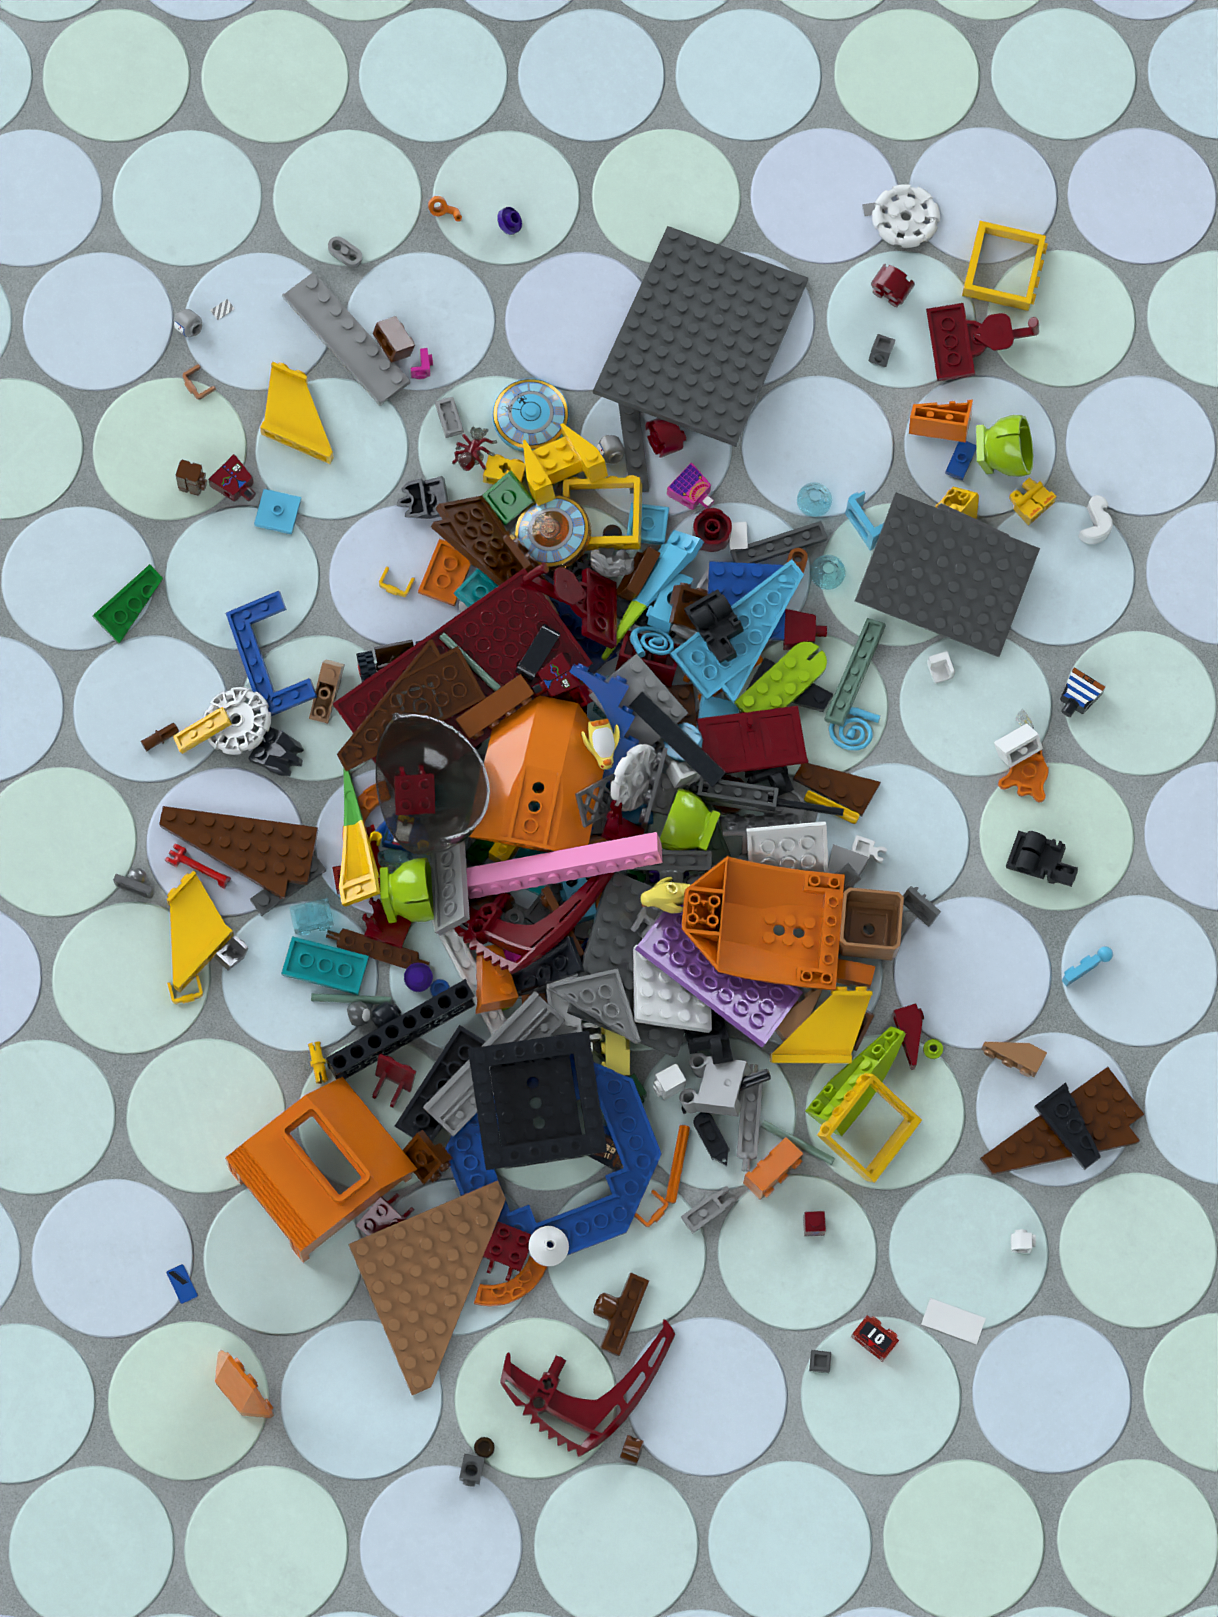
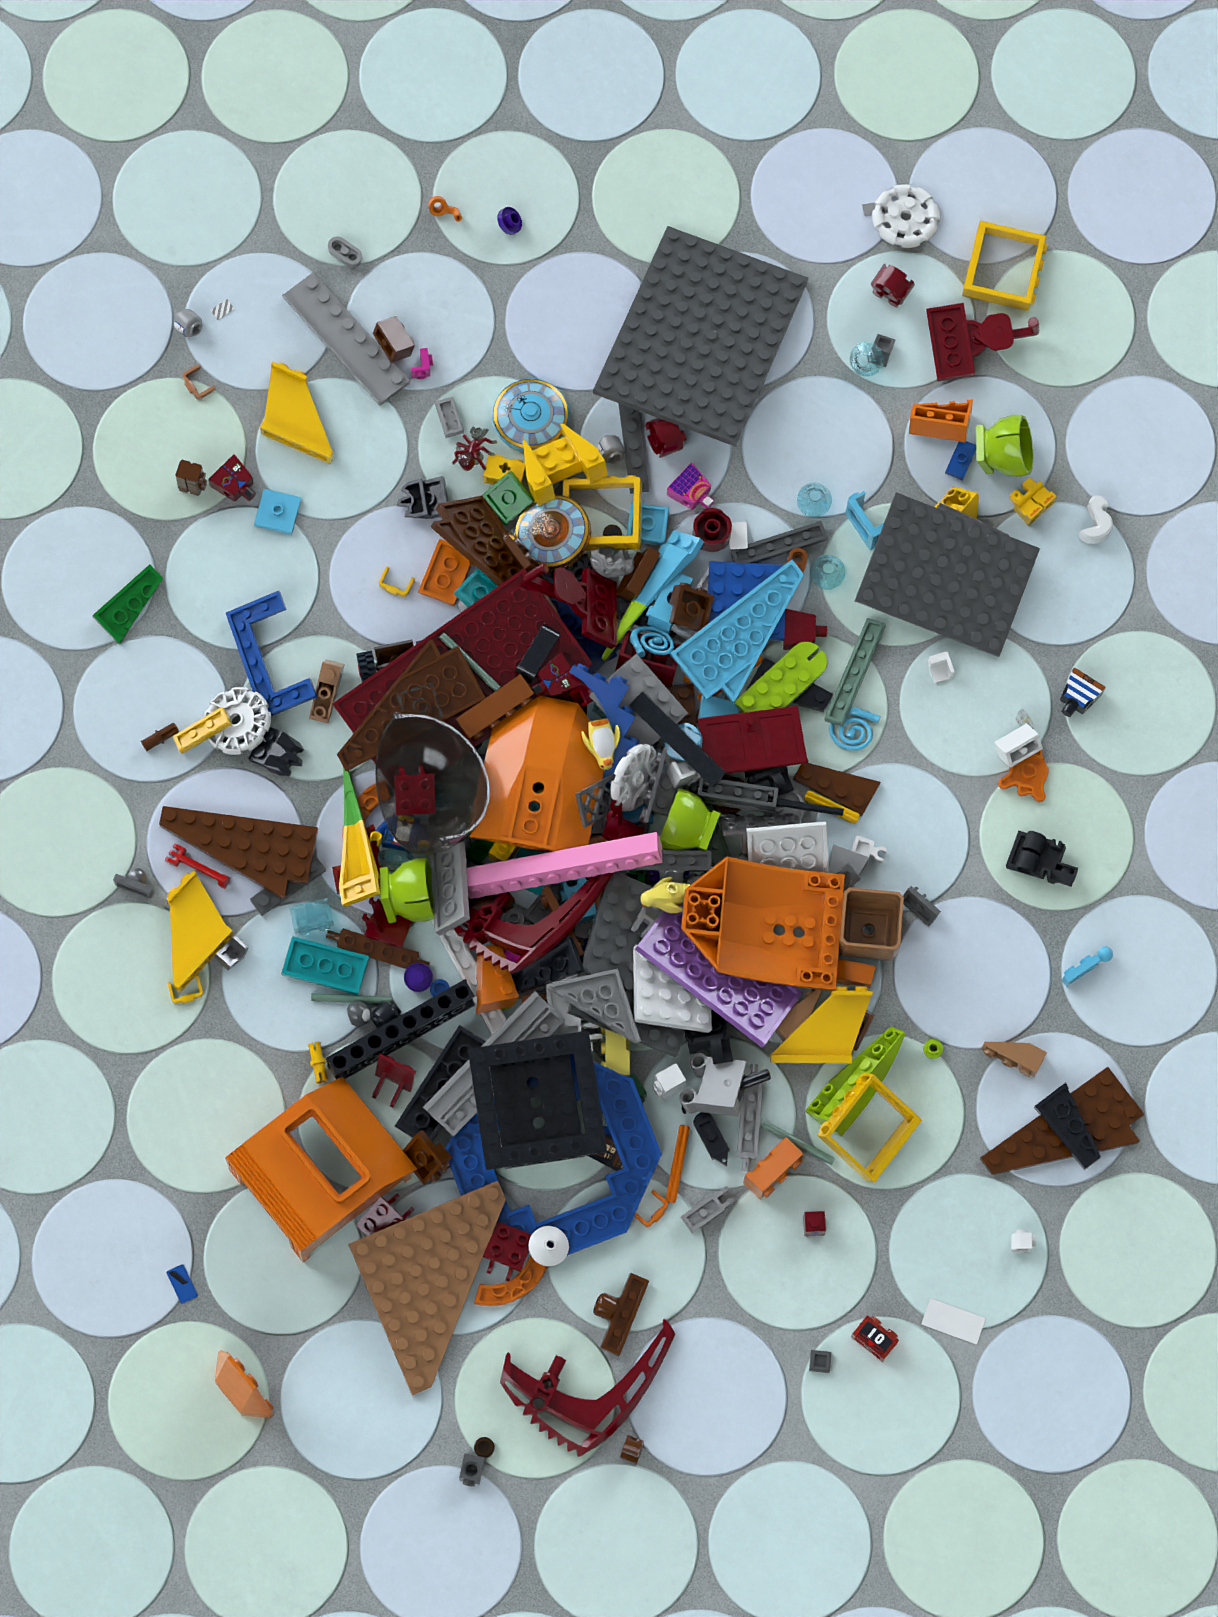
black plate [684,589,744,663] -> none
dark red slope [892,1003,924,1070] -> none
none -> clear light blue piece [849,341,884,376]

